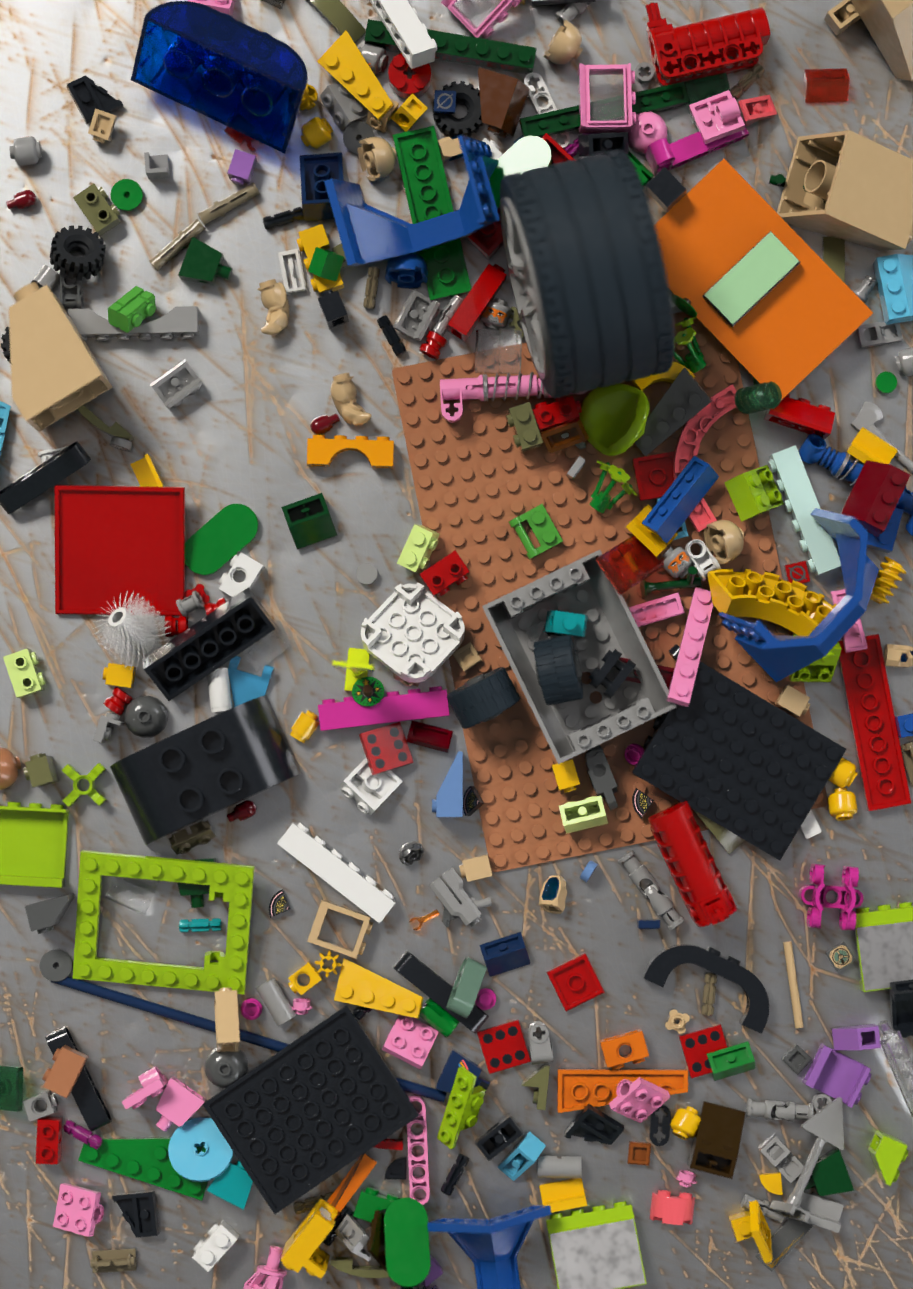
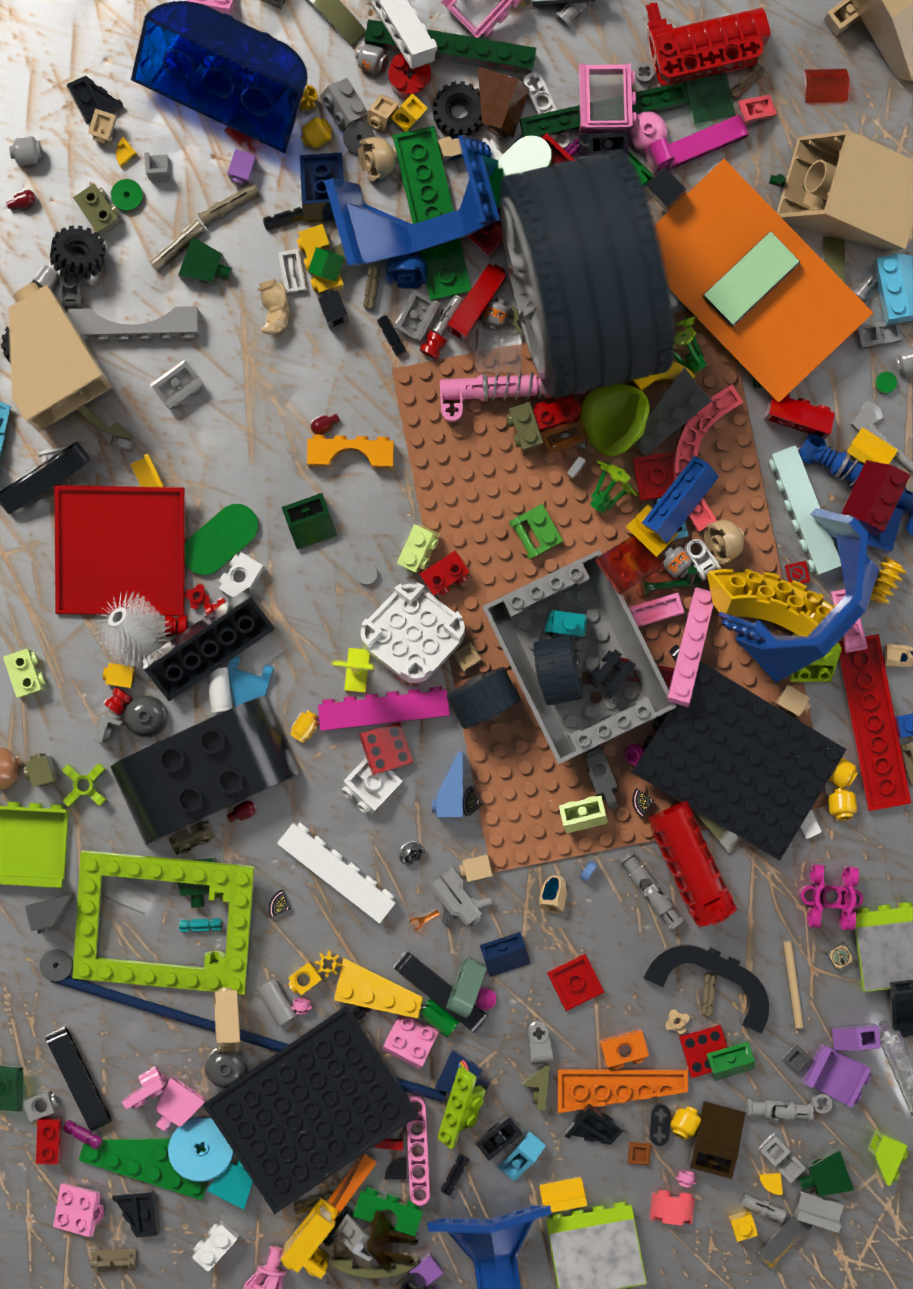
nougat brick [42,1045,89,1098] -> none
bright green brick [108,286,156,333] -> none
light grey bush [176,590,204,617] -> none
dark pink plate [241,998,262,1020] -> none
tan window [307,899,373,959] -> none
yellow wing [317,30,394,121] -> none
tan animal [330,372,372,425] -> none
piece [352,677,384,707] -> none
green tile [384,1198,430,1288] -> none
dark red tile [406,720,453,753] -> none
dark blue tile [434,90,456,114] -> none
red tile [477,1019,531,1074] -> none
light grey pin [537,1155,581,1179] -> none
tan cylinder [543,20,583,64] -> none
yellow brick [551,759,580,793] -> none
bright pink plate [609,1077,671,1123] -> none
dark blue tile [637,919,660,929] -> none
green piece [671,295,697,317] -> none
bright pink plate [689,90,745,144] -> none
lime slope [724,465,784,522] -> none
clear green piece [734,381,782,414] -> none
yellow tile [749,1200,773,1263] -> none
light grey piece [769,1097,844,1222] -> none
none -> yellow tile [116,137,137,168]

